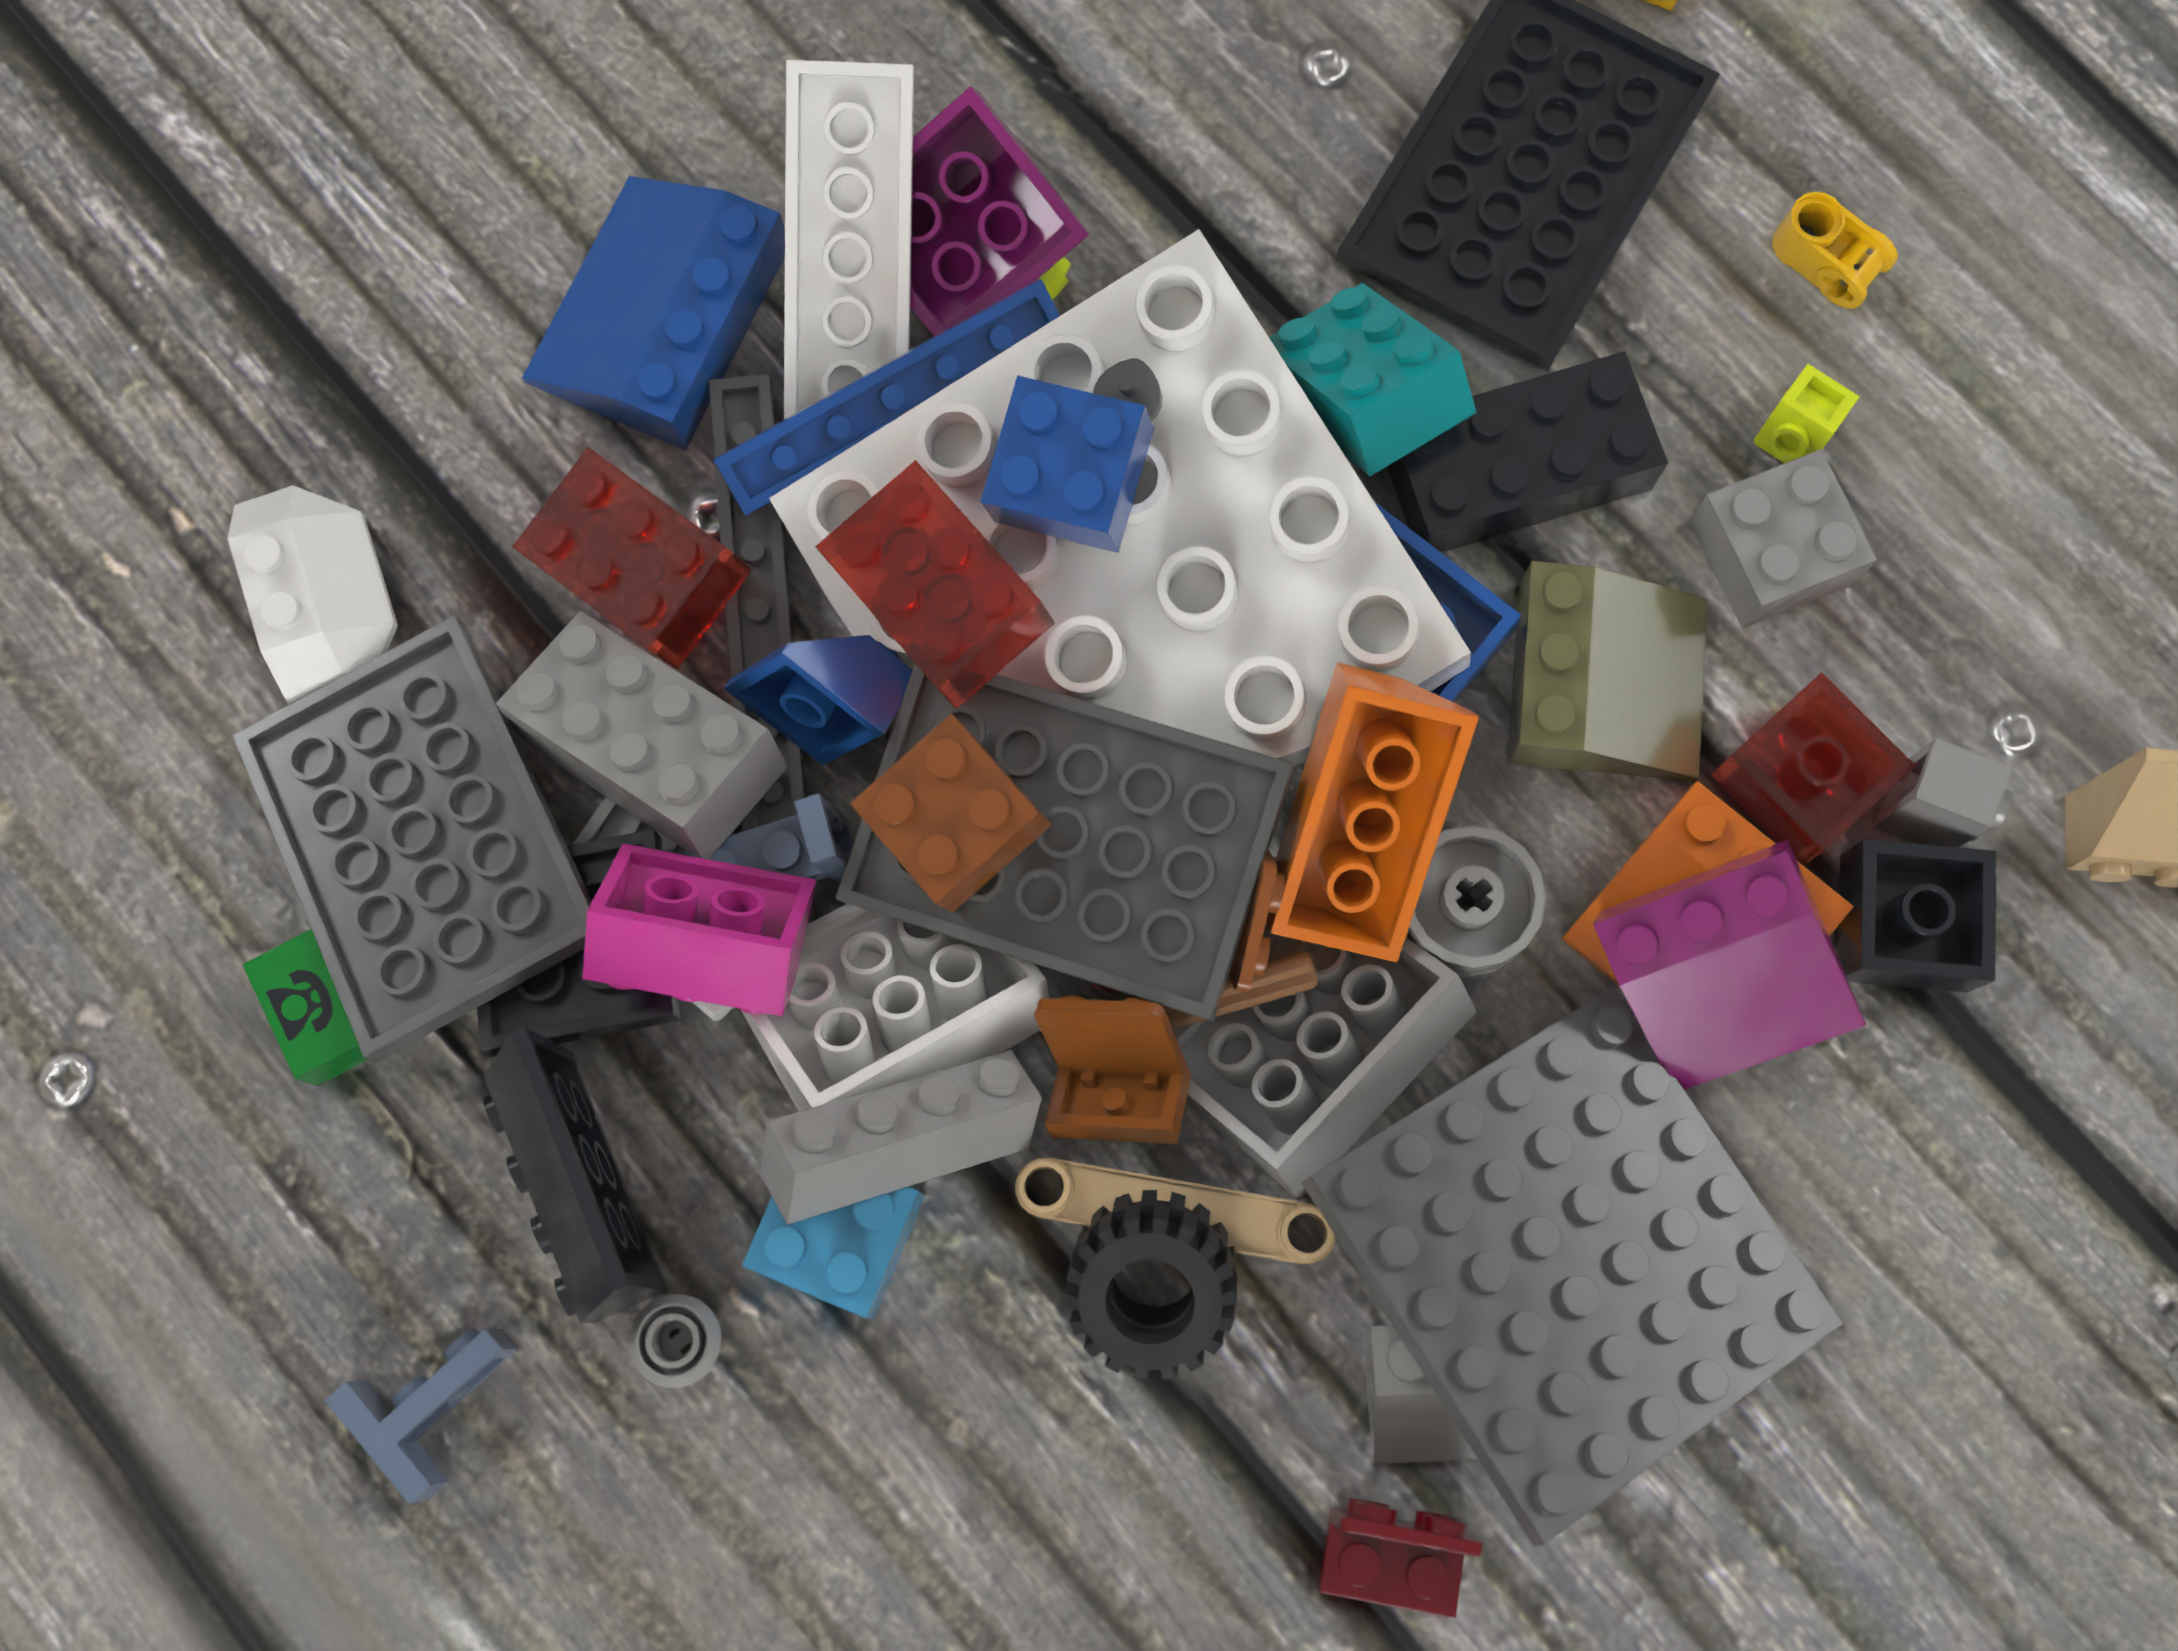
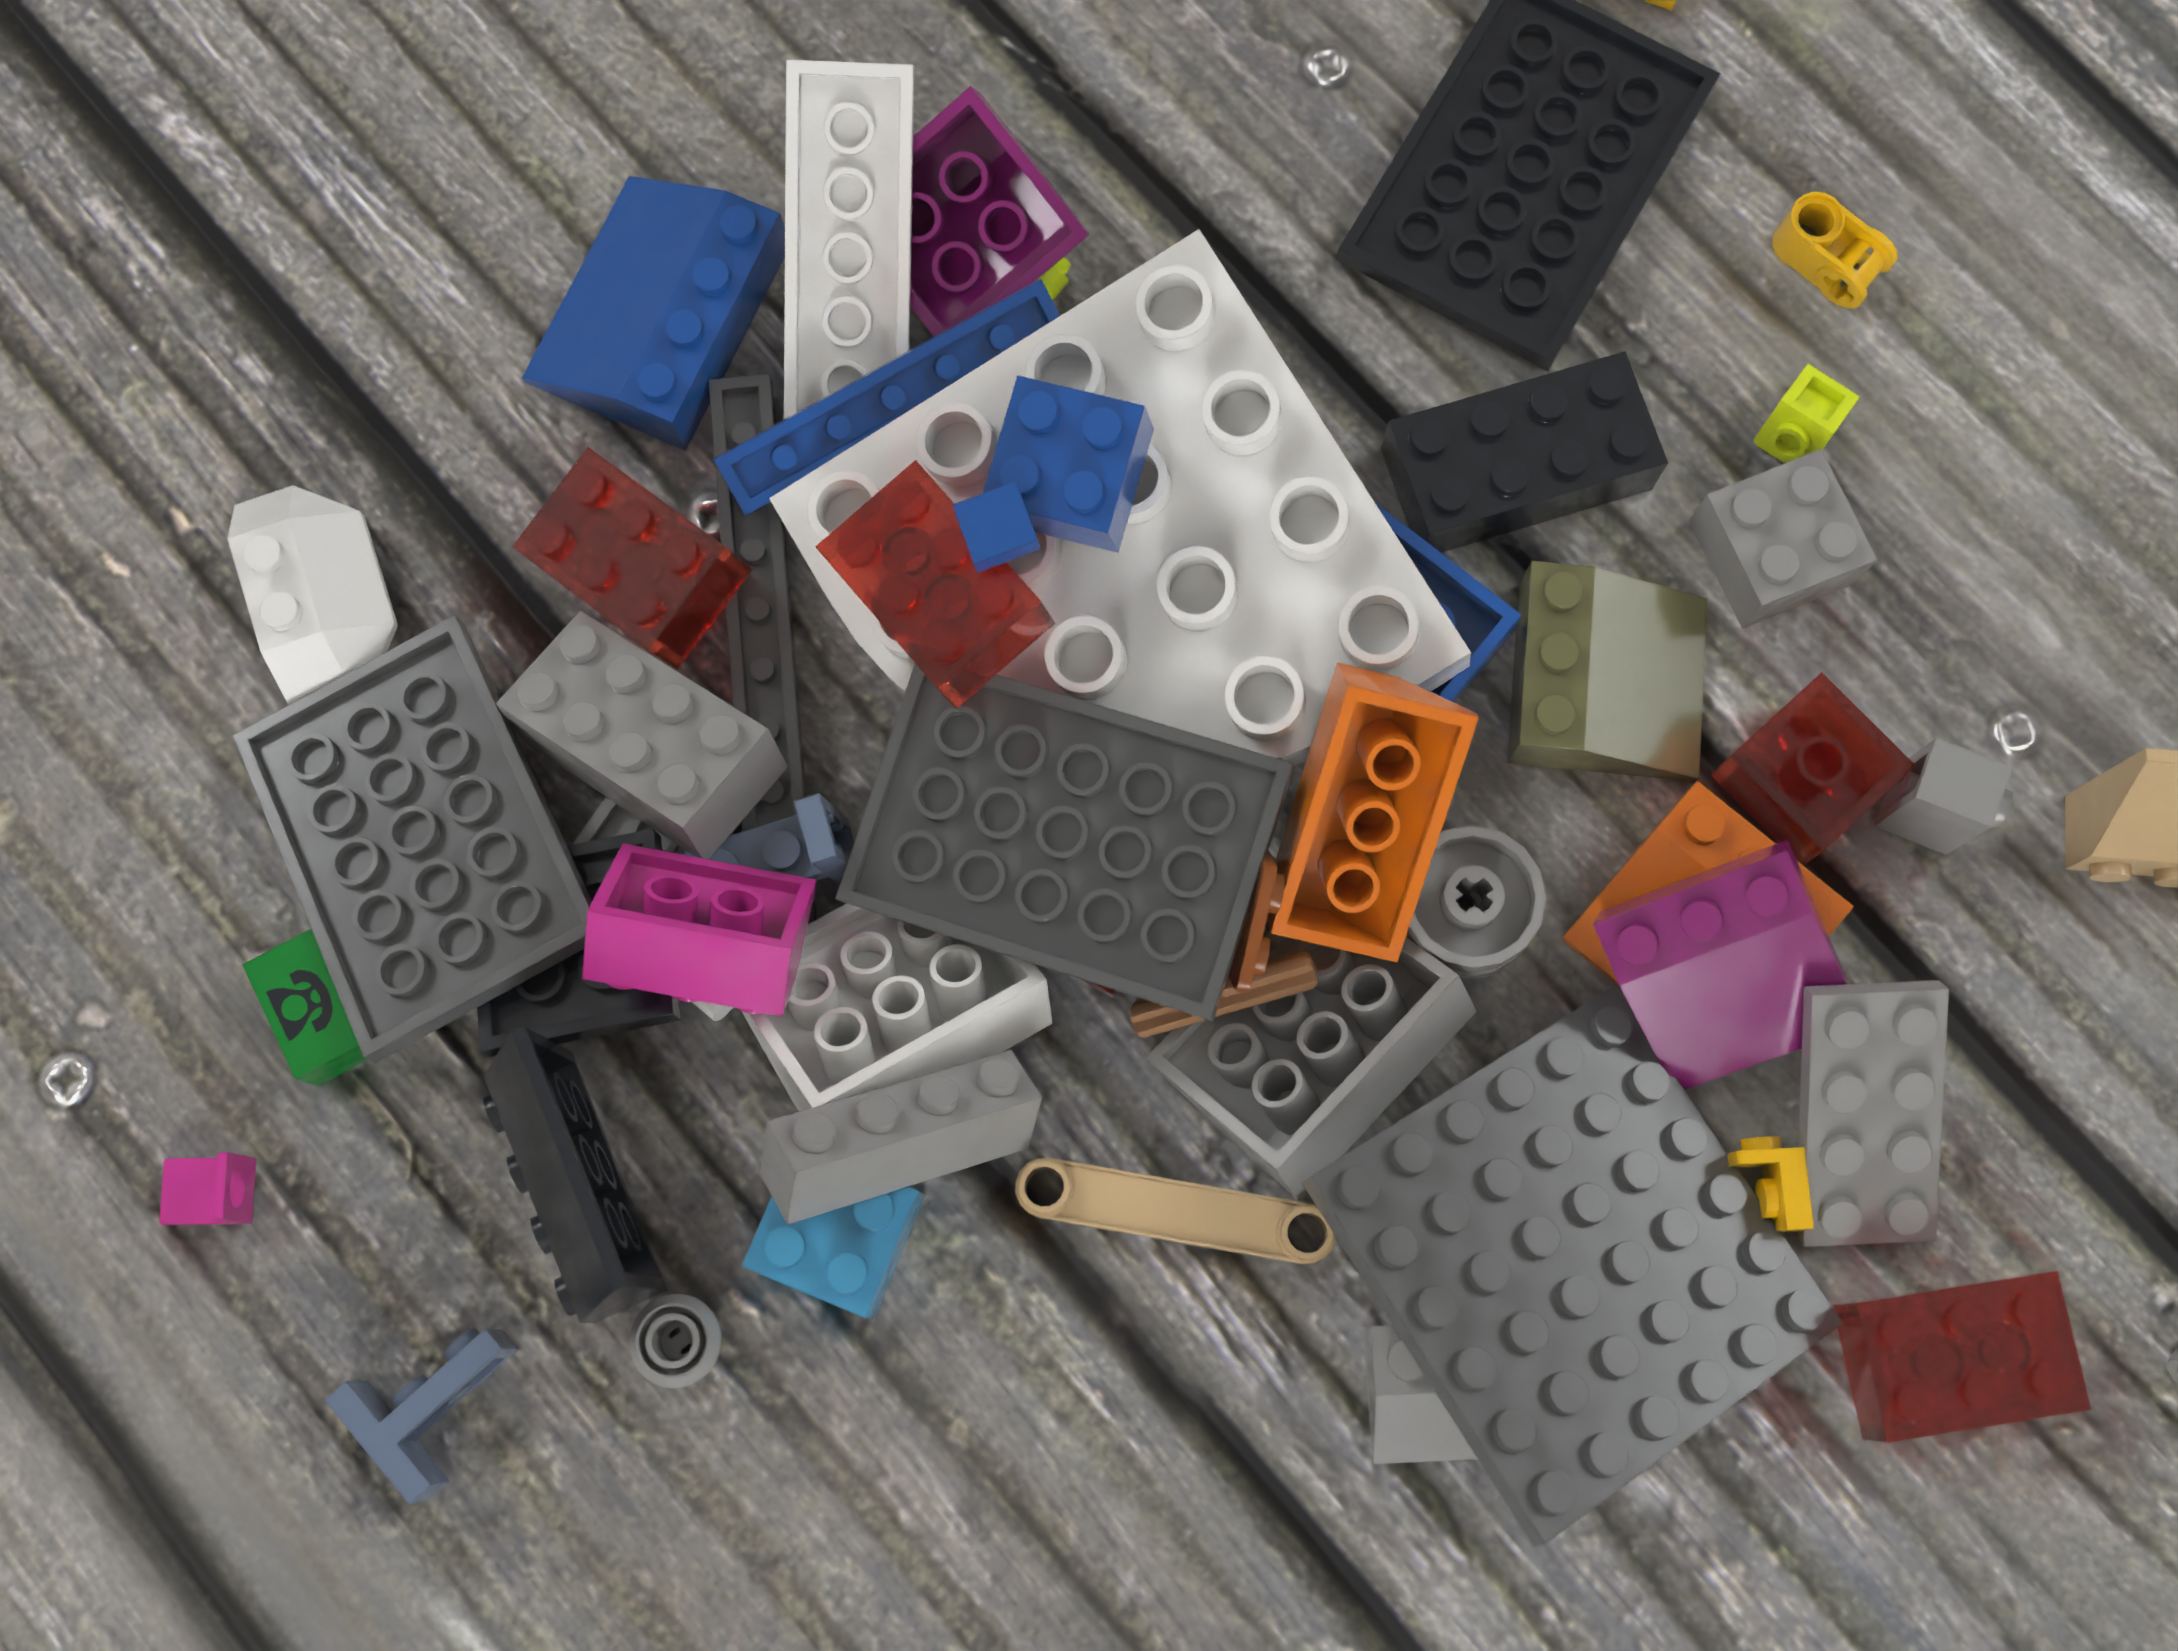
blue slope [724,635,912,766] -> none
dark orange brick [850,713,1052,913] -> none
dark orange bracket [1034,995,1191,1144] -> none
black tyre [1065,1190,1238,1380] -> none
dark grey piece [1093,358,1163,422] -> none
teal brick [1269,283,1477,476] -> none
dark red bracket [1318,1498,1483,1618] -> none
black brick [1838,839,1997,993] -> none
none -> dark pink bracket [159,1152,256,1225]
none -> blue tile [952,481,1041,573]
none -> yellow bracket [1727,1136,1814,1232]
none -> light grey plate [1796,980,1949,1247]
none -> clear red brick [1832,1271,2091,1443]

